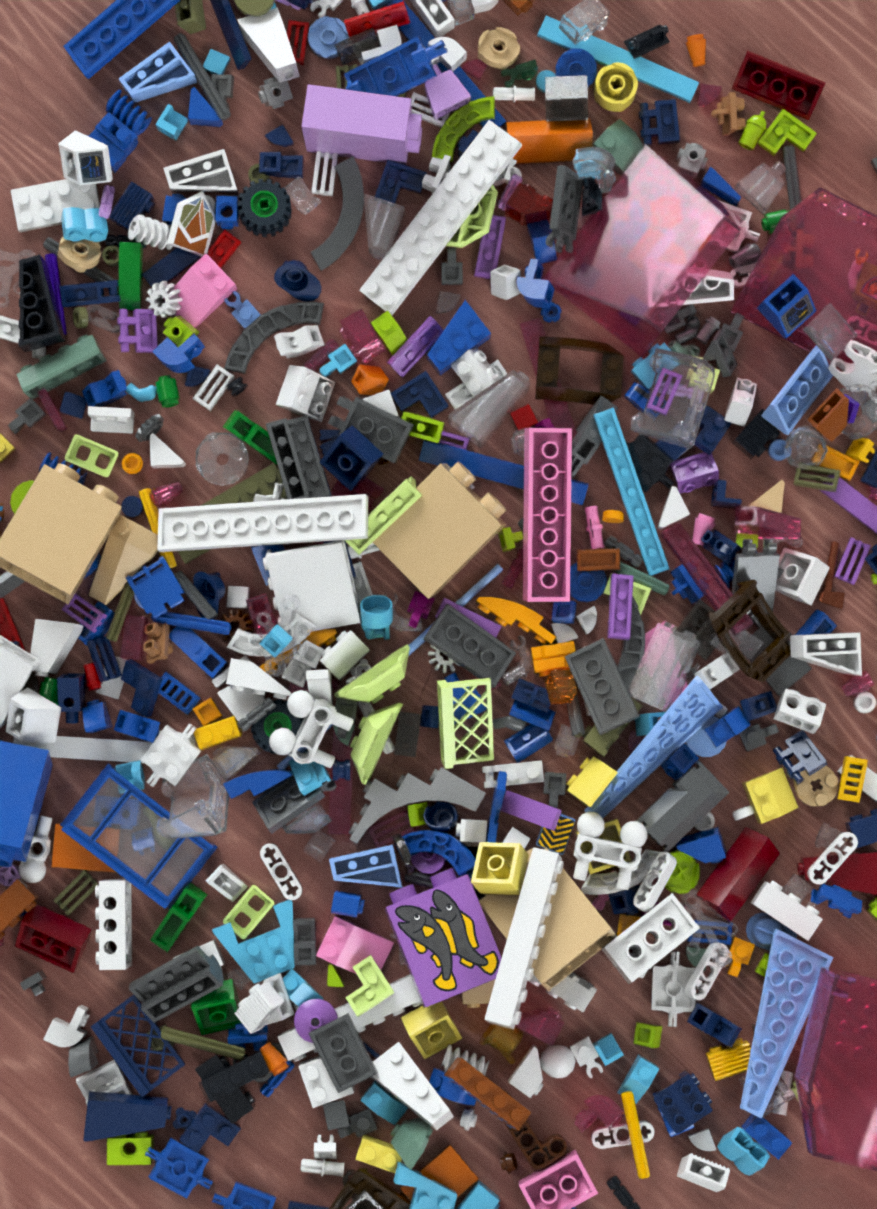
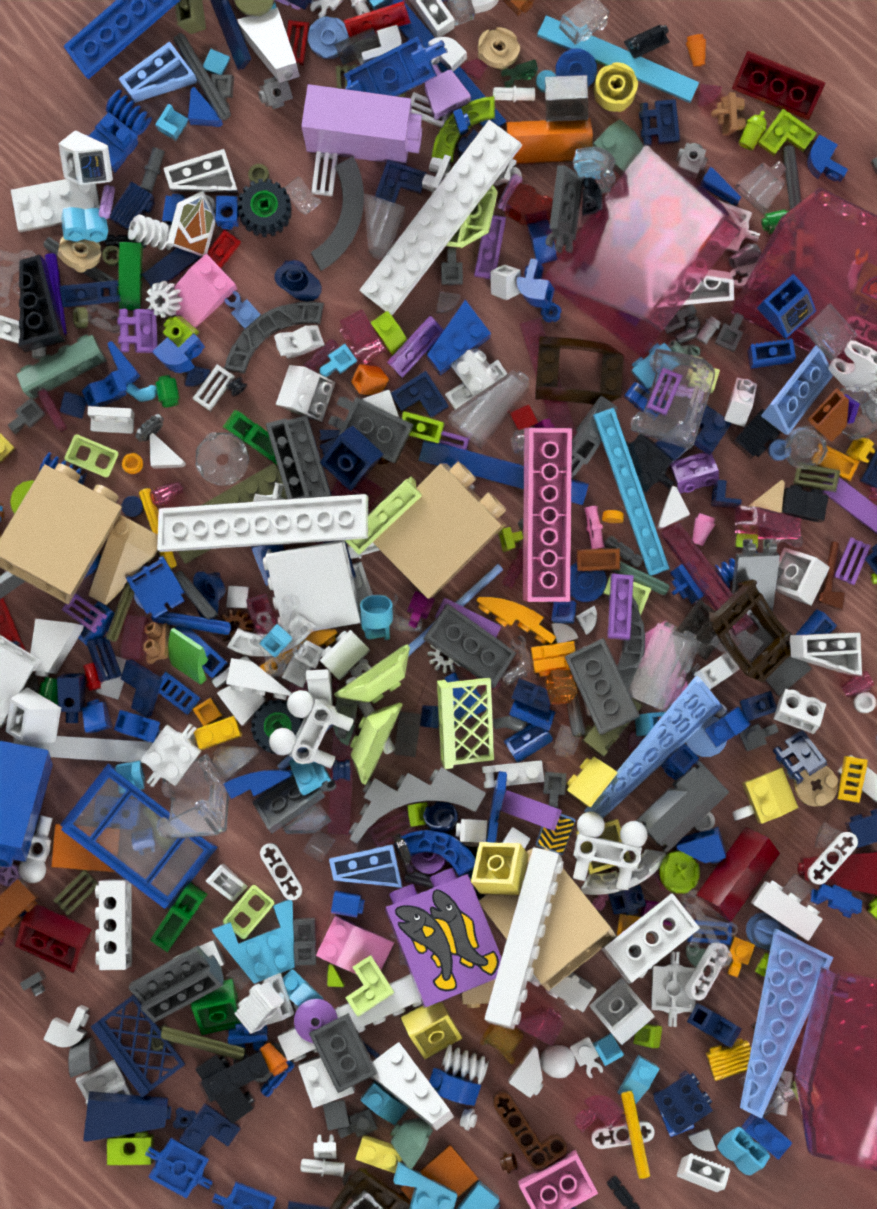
dark grey axle [237,698,276,731] -> none
dark blue slope [259,152,304,178] -> none
dark blue tile [265,124,294,147] -> none
dark orange brick [444,1058,531,1131] -> none
white beam [633,851,677,912] -> none
dark grey slope [701,329,738,377] -> none
dark blue hips [701,530,741,565] -> none
none -> blue slope [107,341,140,386]
none -> dark grey pin [140,147,165,192]
none -> bright green slope [168,628,208,685]
none -> blue plate [453,108,471,136]
none -> white slope [589,978,655,1045]
none -> blue brick [747,338,796,369]
none -> black brick [780,485,829,523]
none -> blue brick [807,134,848,182]

